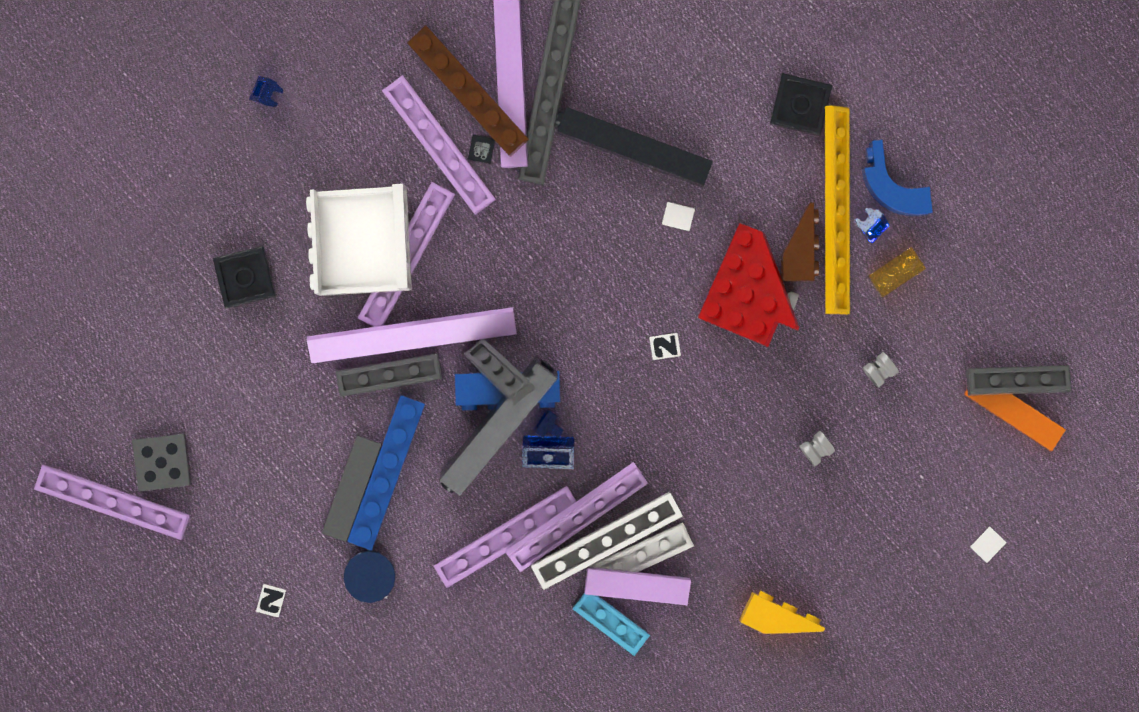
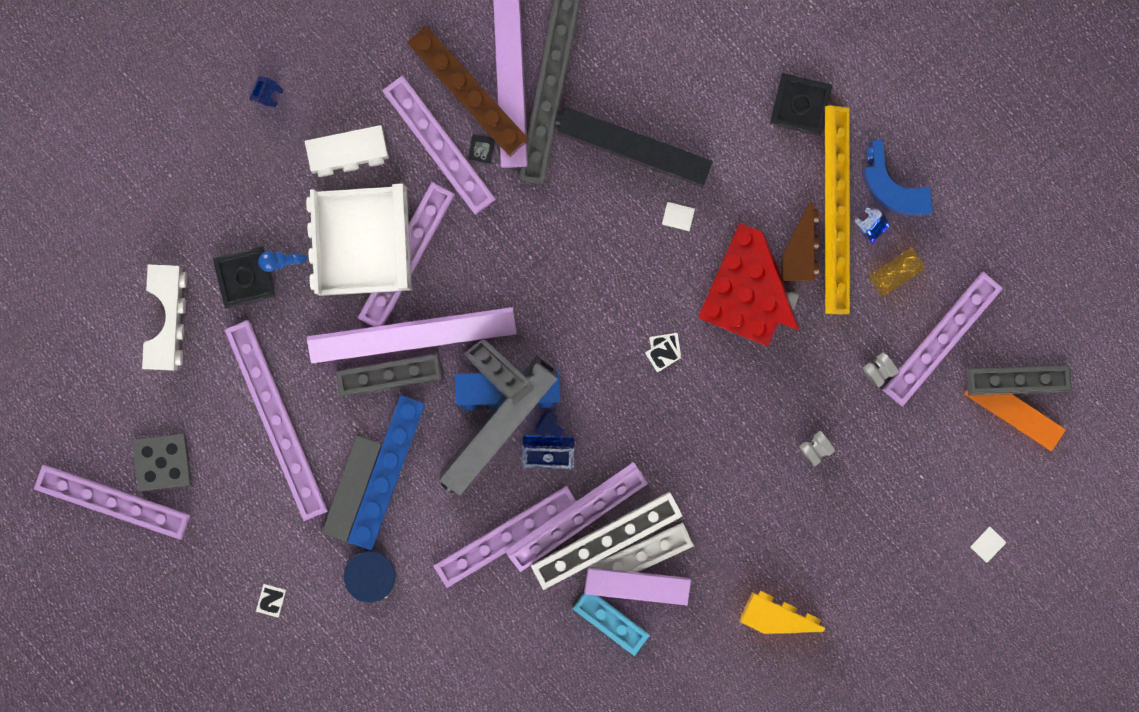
none -> white arch [142,265,187,371]
none -> lavender tile [225,320,329,521]
none -> blue bar [258,251,307,272]
none -> white brick [305,125,389,177]
none -> sticker [645,338,681,372]
none -> lavender tile [882,272,1003,407]

